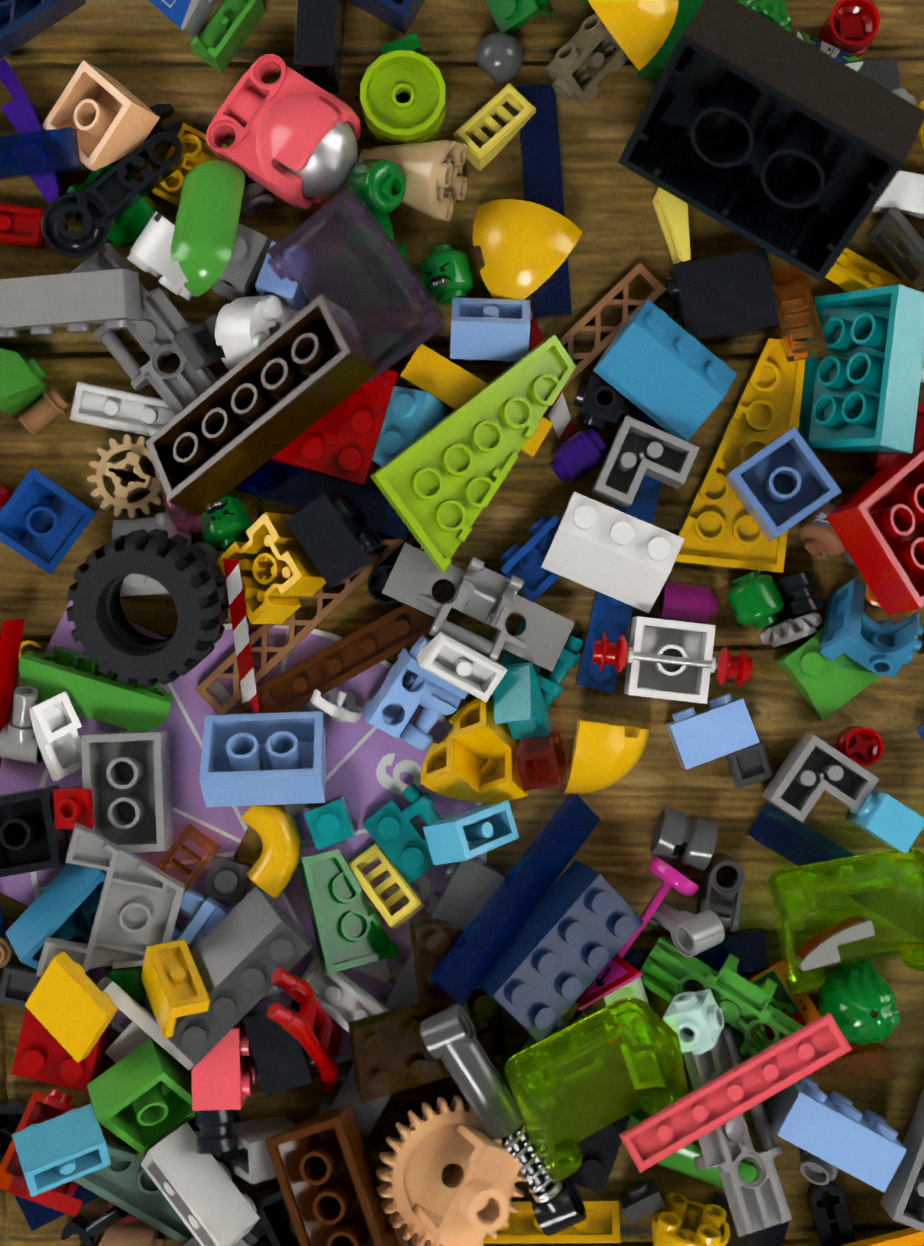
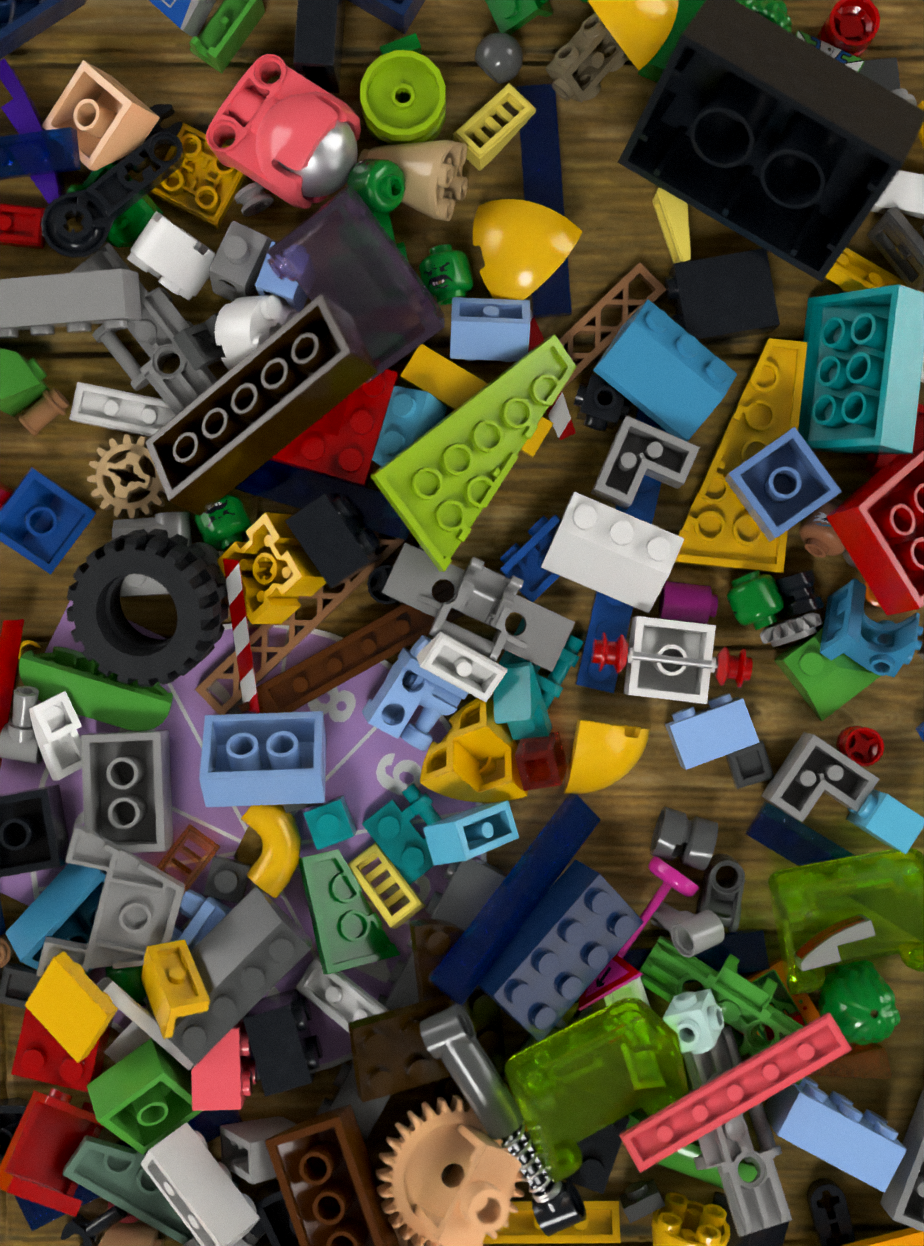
medium azure brick [12,1103,111,1197] -> none
red bracket [53,785,94,829] -> none
clear pink arm [160,483,201,535] -> none
bright green brick [171,160,245,297] -> none
black wheel [195,1110,237,1154] -> none
red piece [267,967,341,1092] -> none
white piece [310,689,364,723] -> none
dark purple brick [549,428,609,483] -> none
clear orange slope [773,280,827,362] -> none
light grey plate [800,1150,839,1185] -> none

